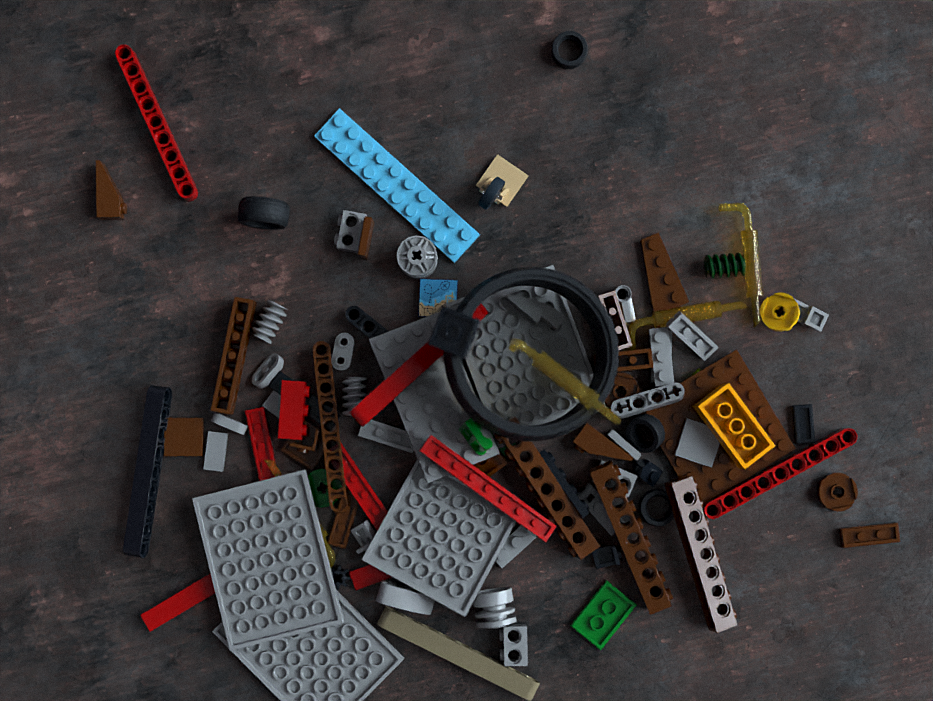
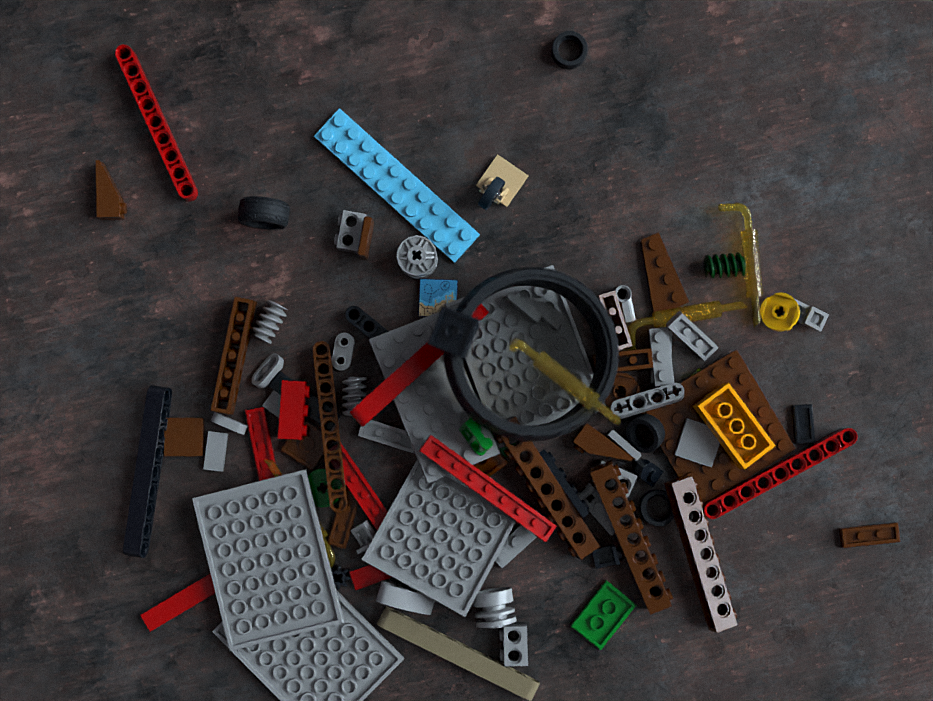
reddish brown bracket [289,429,321,453] -> none
reddish brown plate [817,473,858,512] -> none

